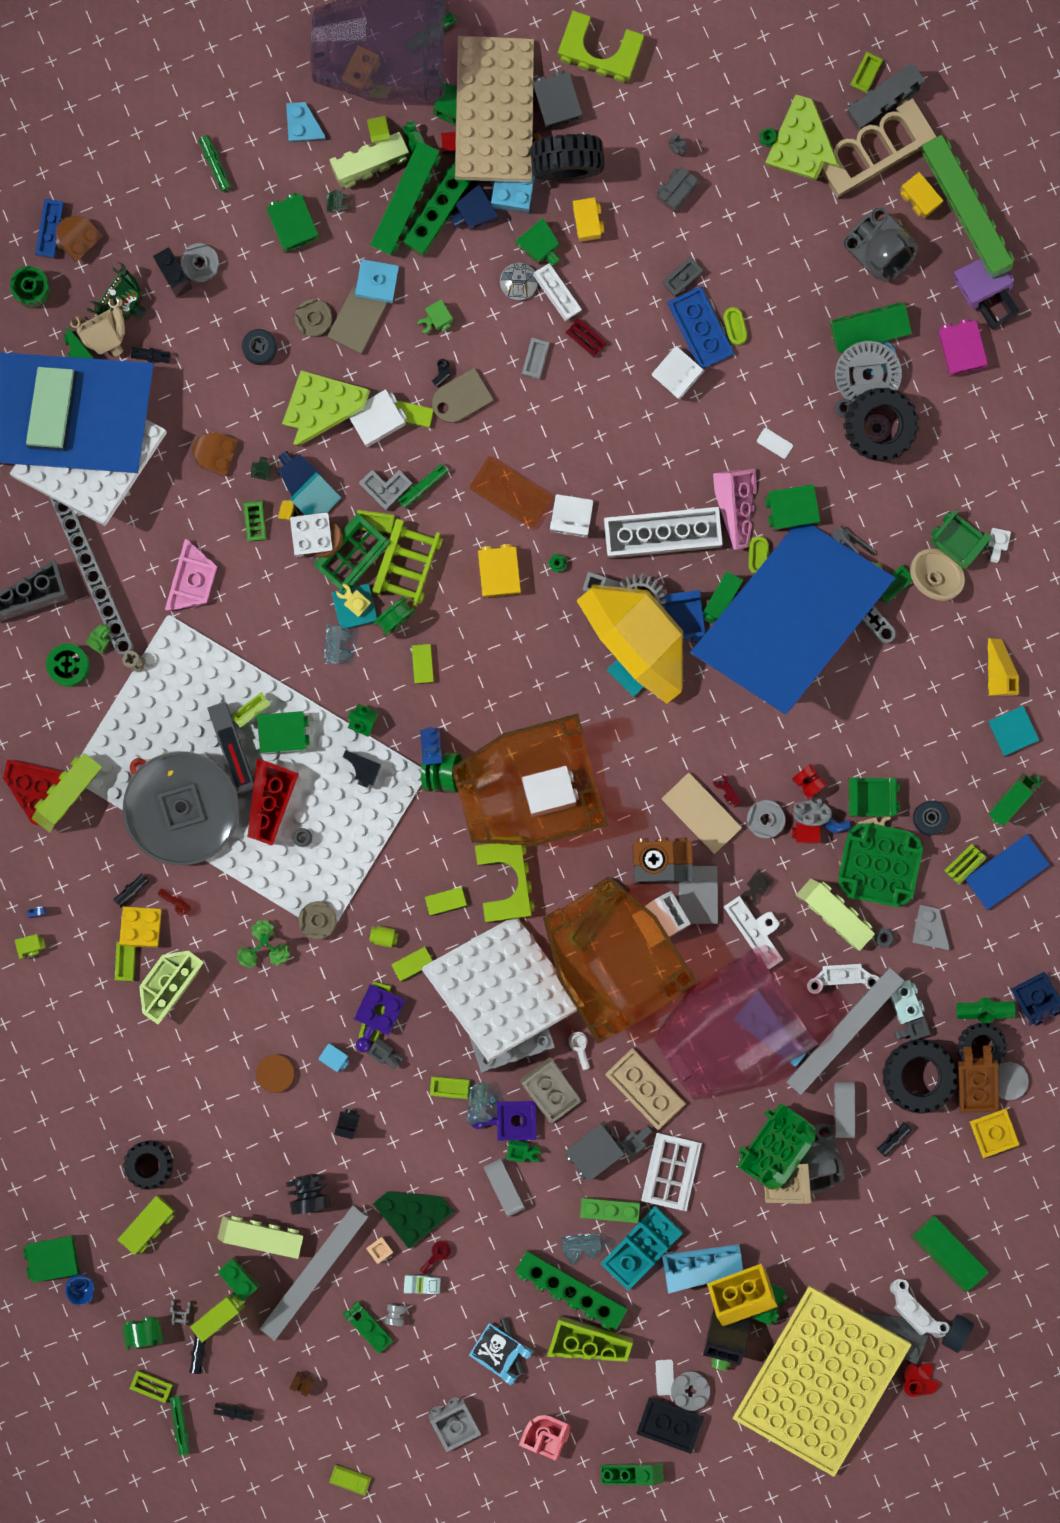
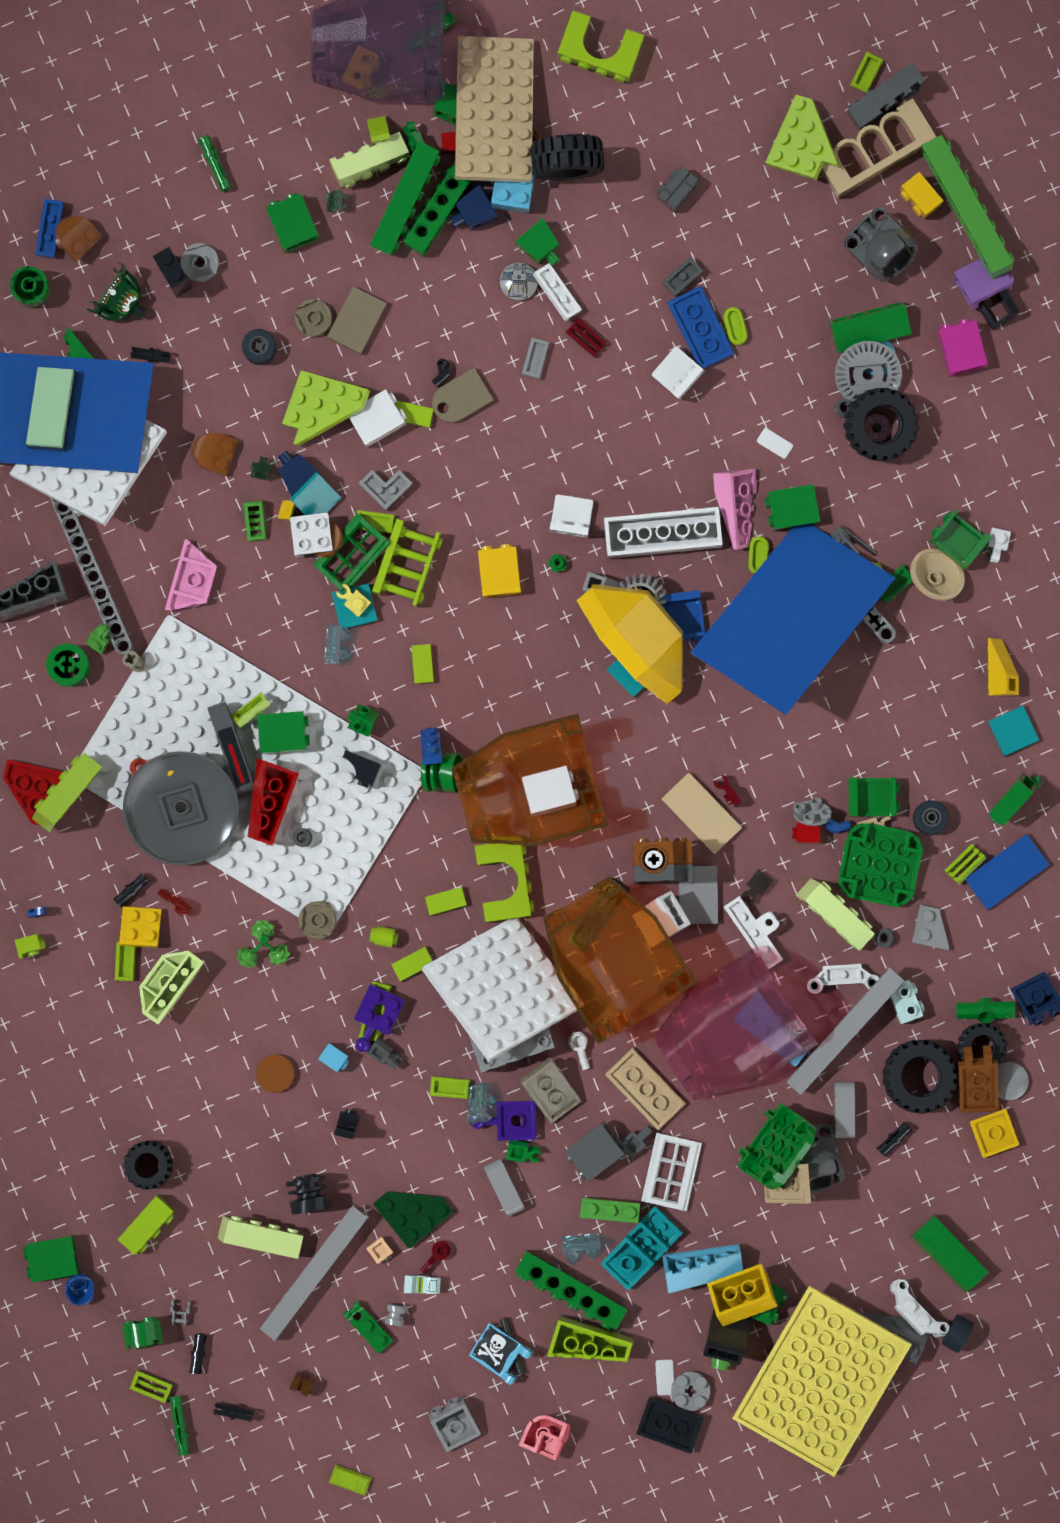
tan torso [70,297,125,357] -> none
lime arch [190,1291,245,1342] -> none
green brick [217,1256,261,1302] -> none
medium azure wing [286,102,325,142] -> none
medium azure plate [355,259,399,303] -> none
green wheel [373,597,416,637] -> none
green pin [397,463,449,509] -> none
bright green brick [417,299,453,334] -> none
clear orange tile [469,456,553,530] -> none
dark grey brick [533,71,582,130] -> none
yellow brick [572,197,604,242] -> none
green slope [600,1462,664,1486] -> none
dark grey plate [669,133,688,157] -> none
green brick [703,571,743,625] -> none
light grey plate [746,800,785,839] -> none
green plate [759,128,777,147] -> none
red wheel [791,763,827,799] -> none
dark grey plate [894,1016,930,1040] -> none
red plate [903,1363,940,1397] -> none

